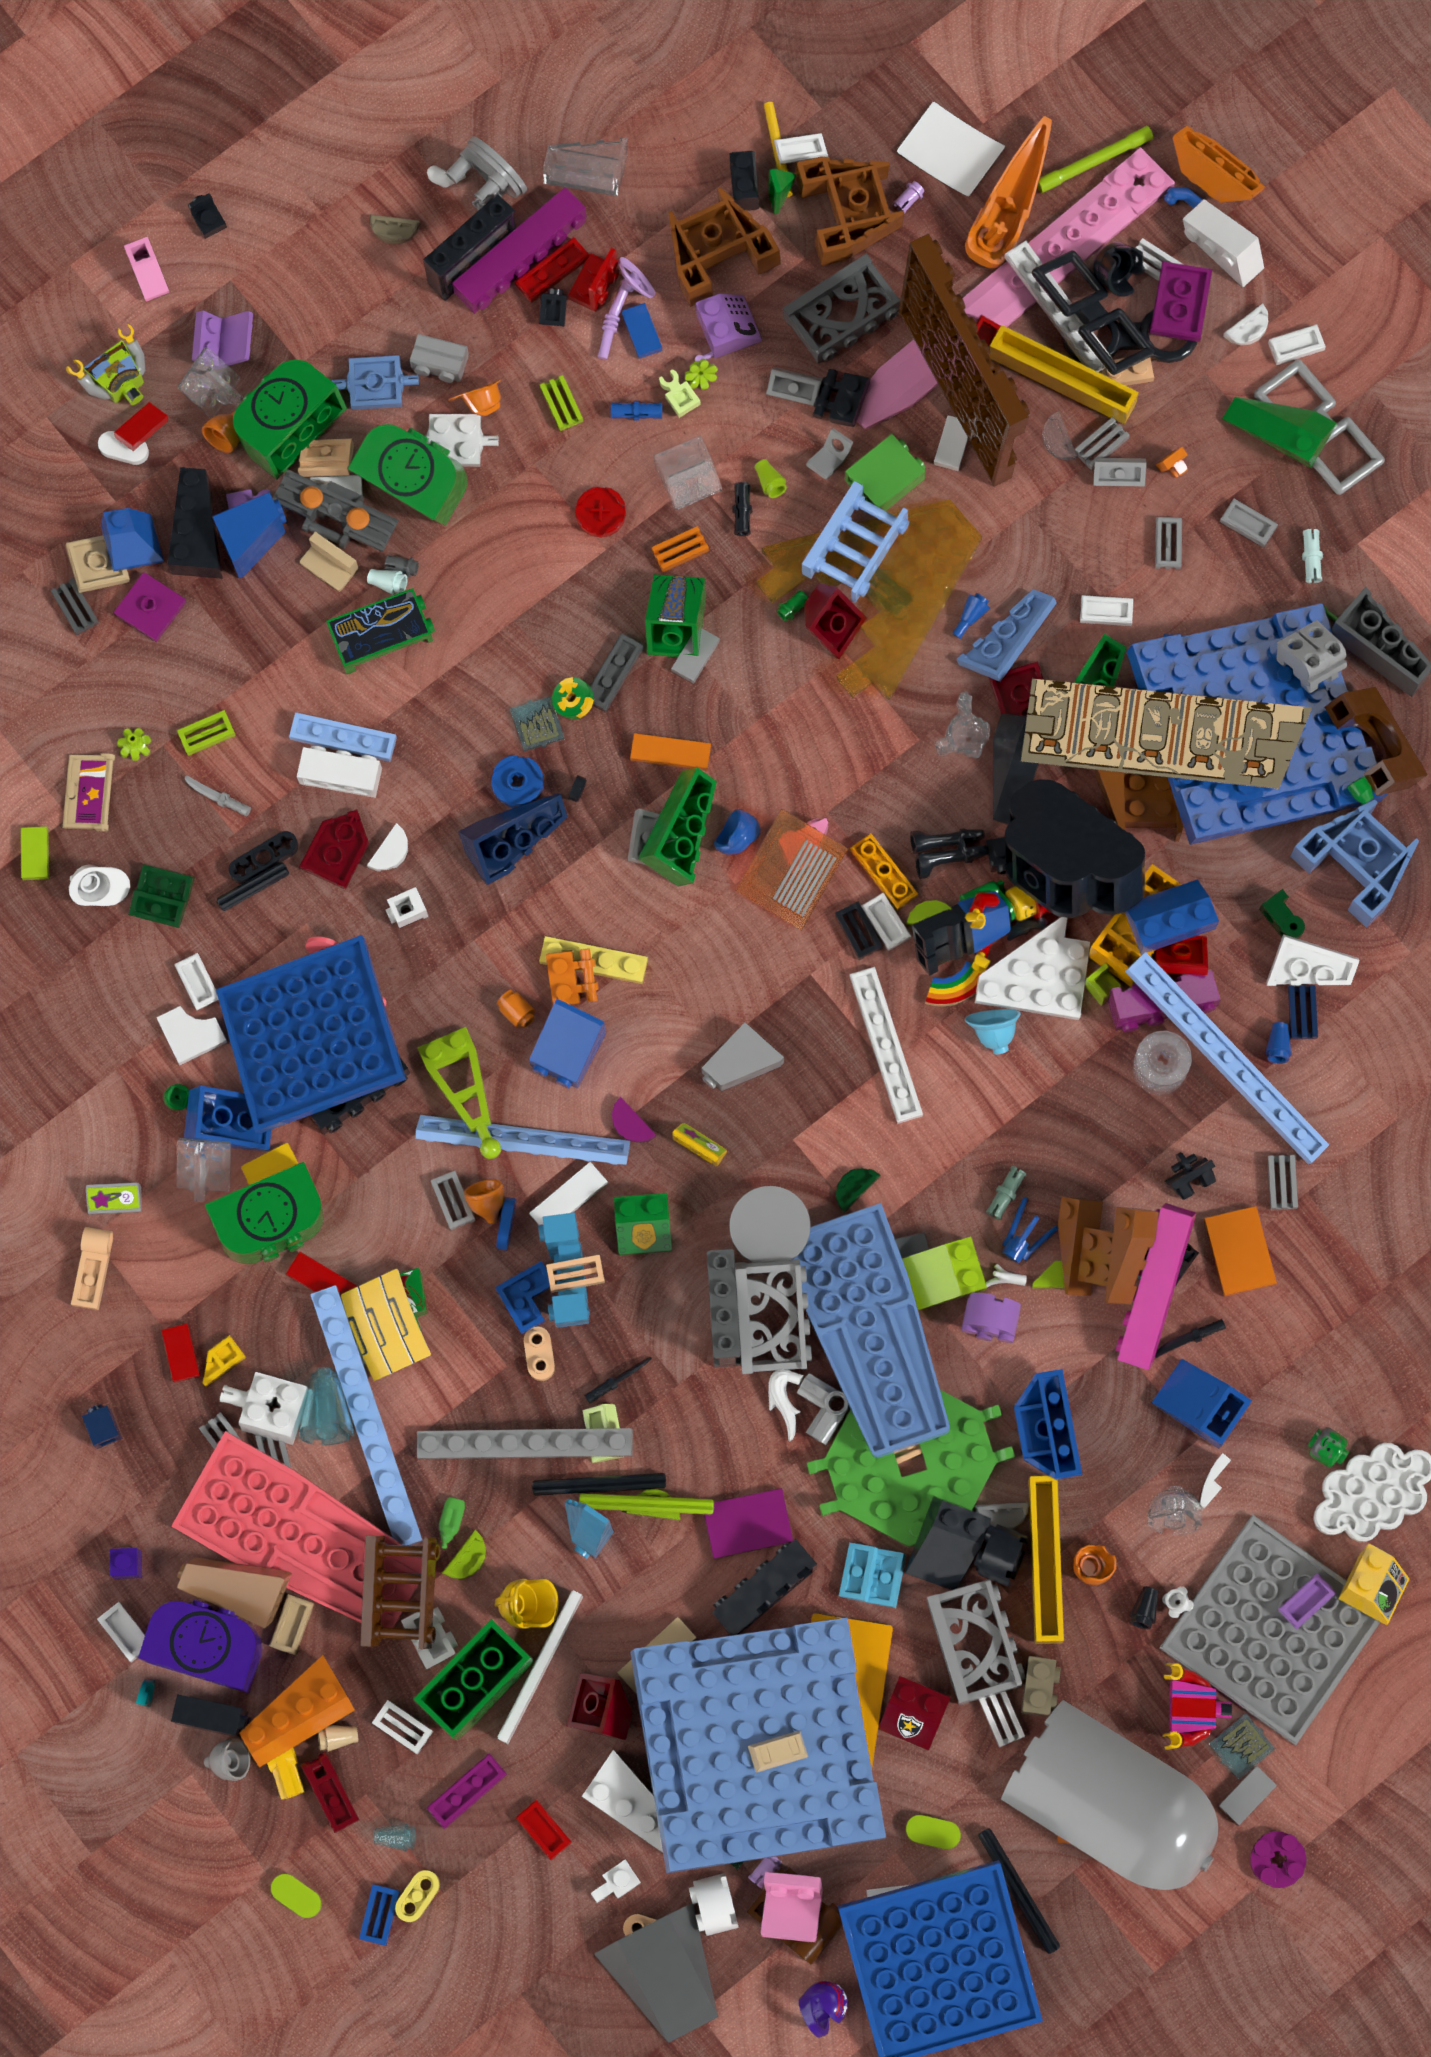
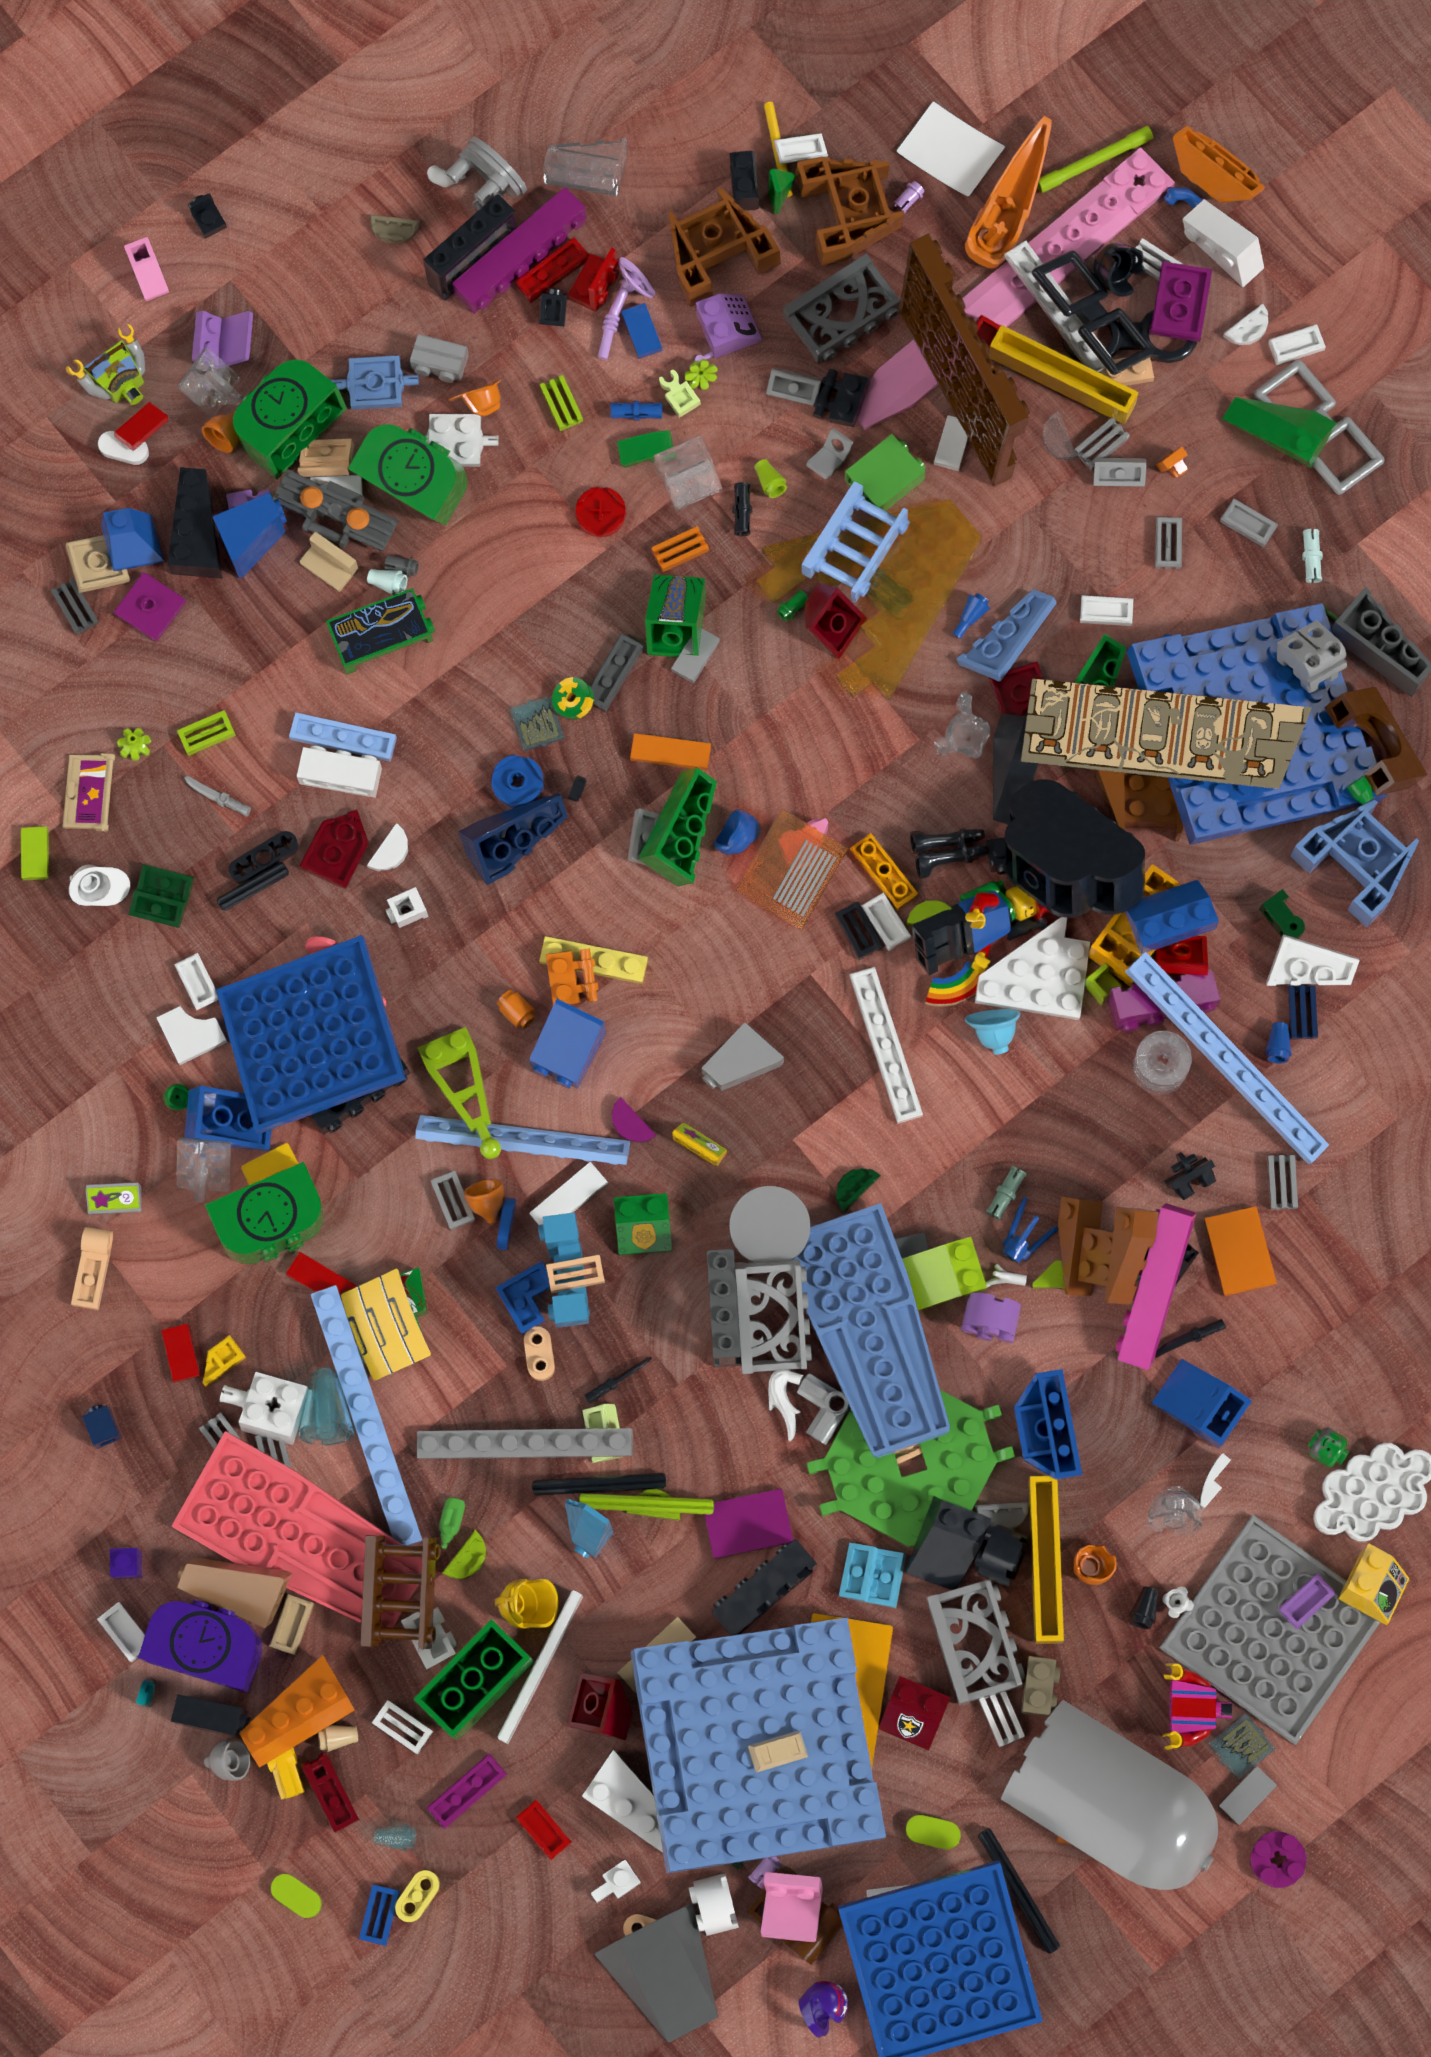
none -> green slope [617,430,675,468]

